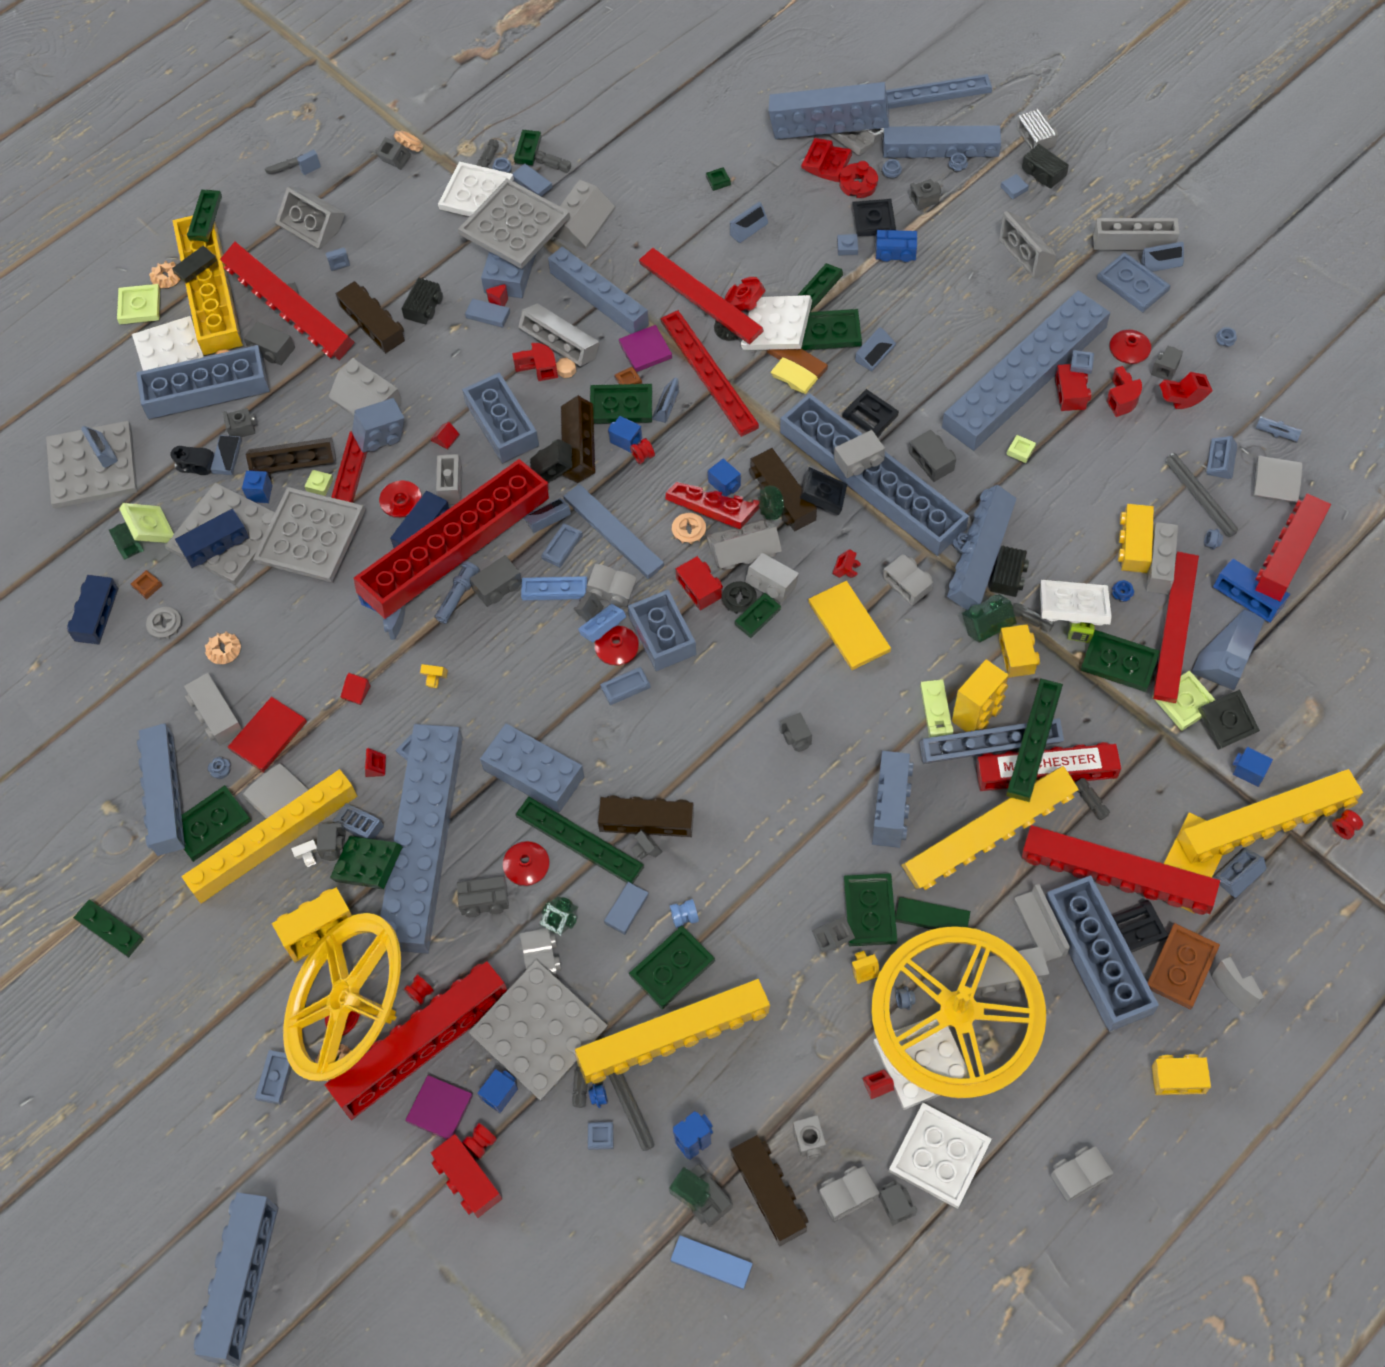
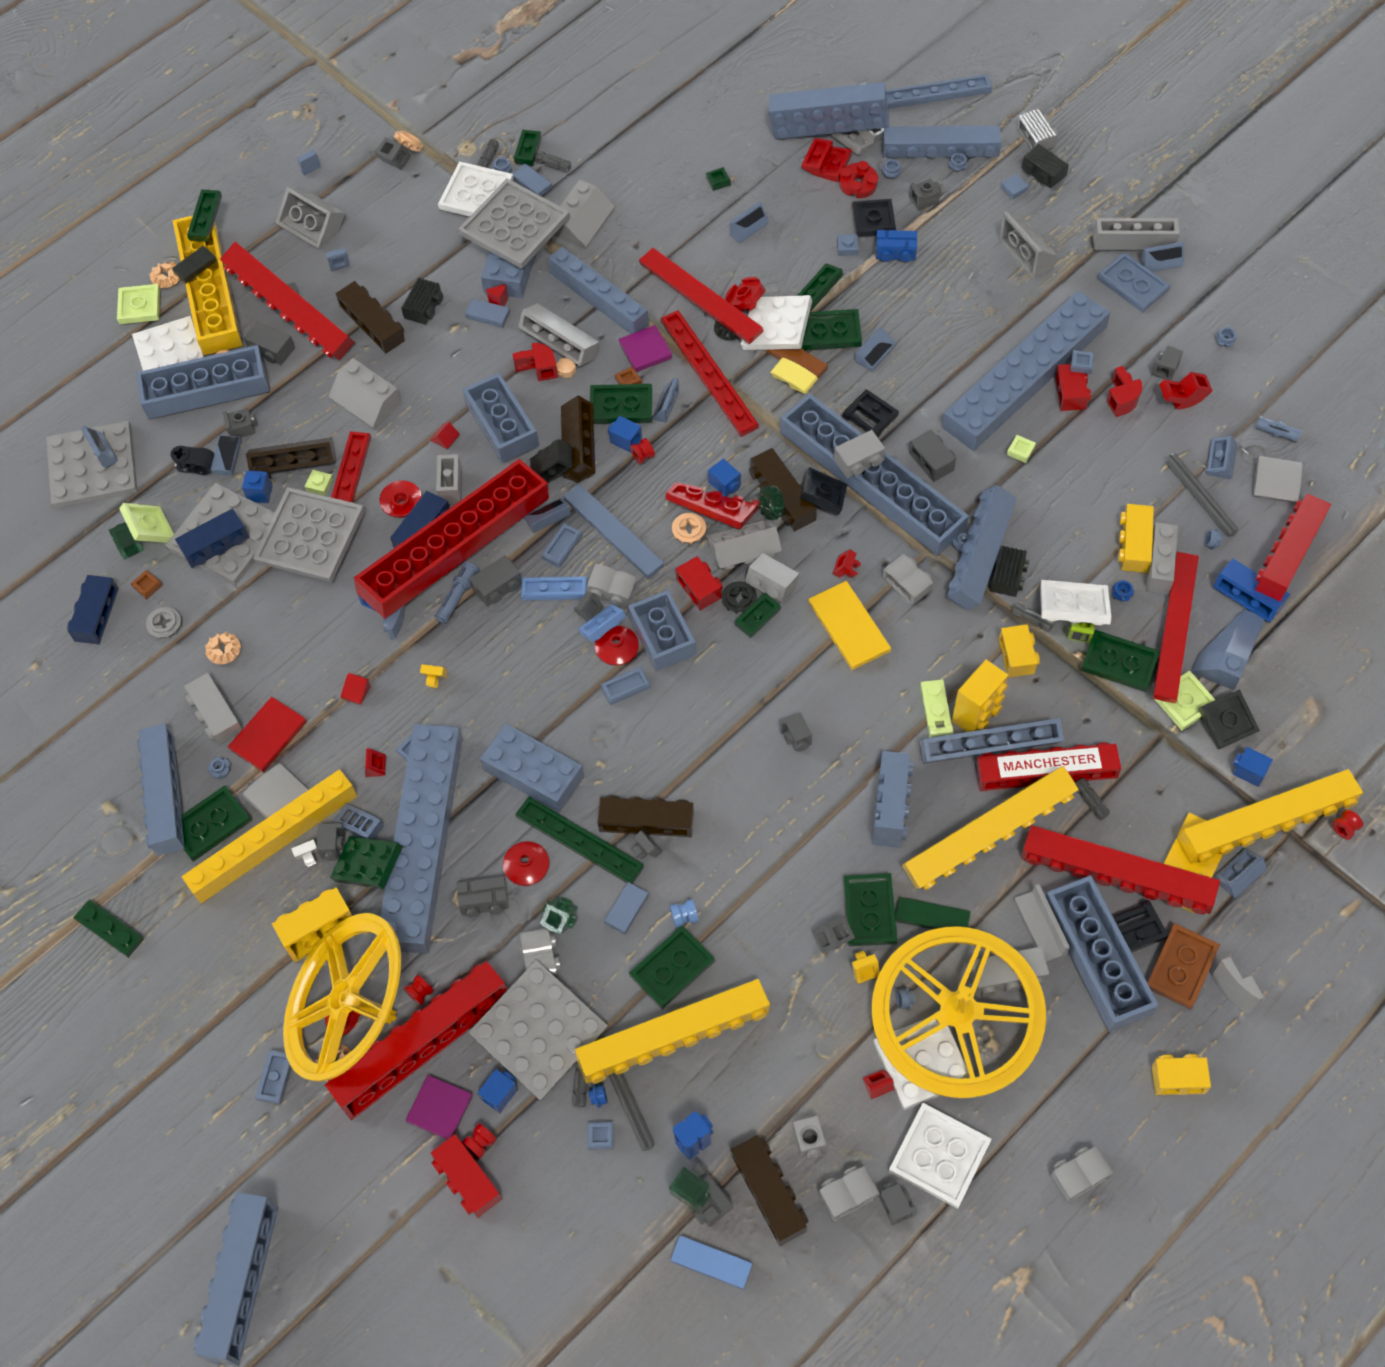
dark grey piece [265,154,303,174] -> none
sand blue brick [352,398,404,453] -> none
clear green brick [962,594,1017,643] -> none
dark green tile [1006,678,1063,802] -> none
red dish [1109,330,1151,364] -> none

